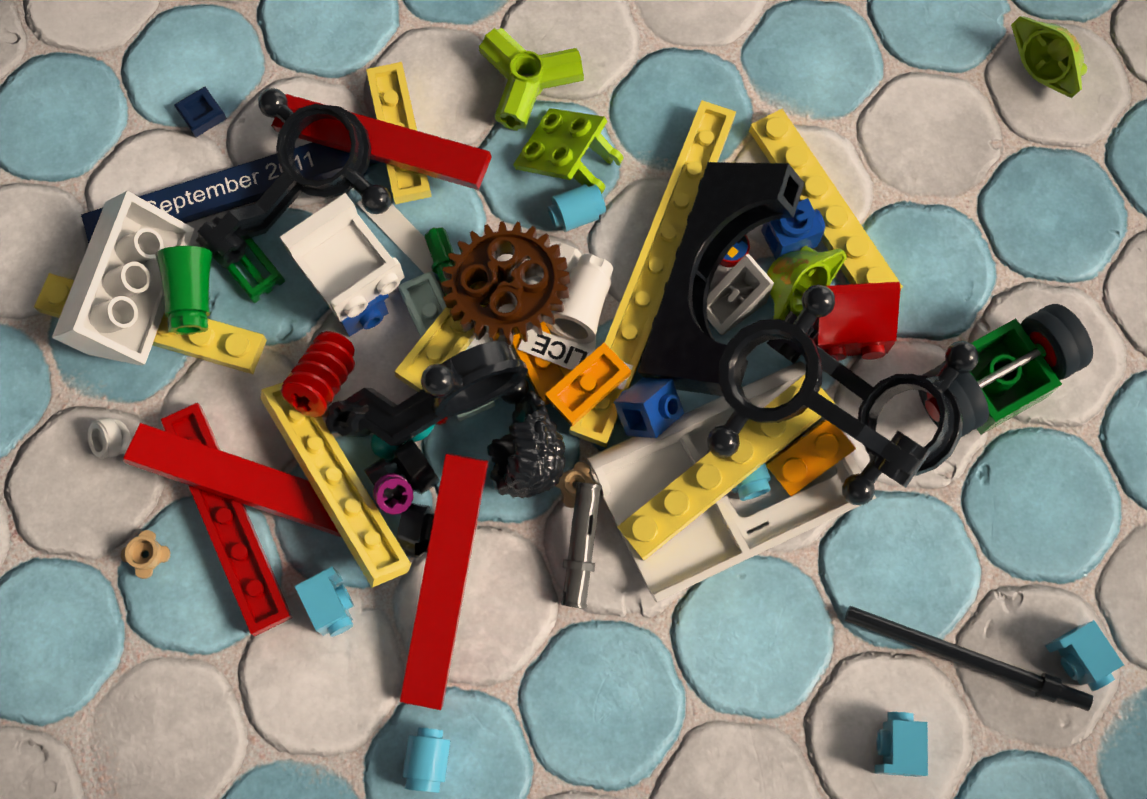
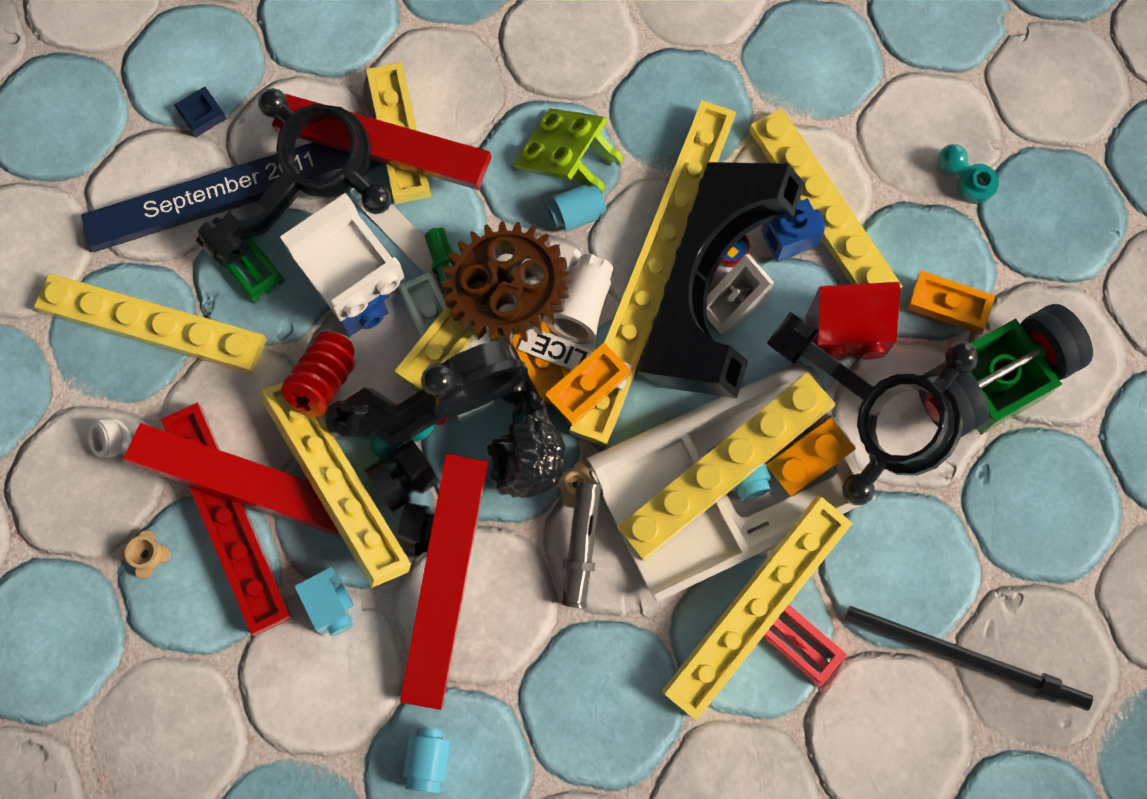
white slope [52,191,194,366] -> none
green plant [155,246,212,335] -> none
magenta bush [373,473,413,514] -> none
lime piece [479,28,584,131] -> none
blue brick [614,378,684,438] -> none
black piece [707,285,931,488] -> none
lime hat [767,246,847,320] -> none
medium azure brick [875,712,928,777] -> none
lime hat [1011,16,1087,98] -> none
medium azure brick [1045,620,1124,691] -> none
none -> light yellow plate [661,496,853,721]
none -> coral tile [762,605,847,687]
none -> light orange plate [907,270,995,335]
none -> teal plate [938,144,999,204]

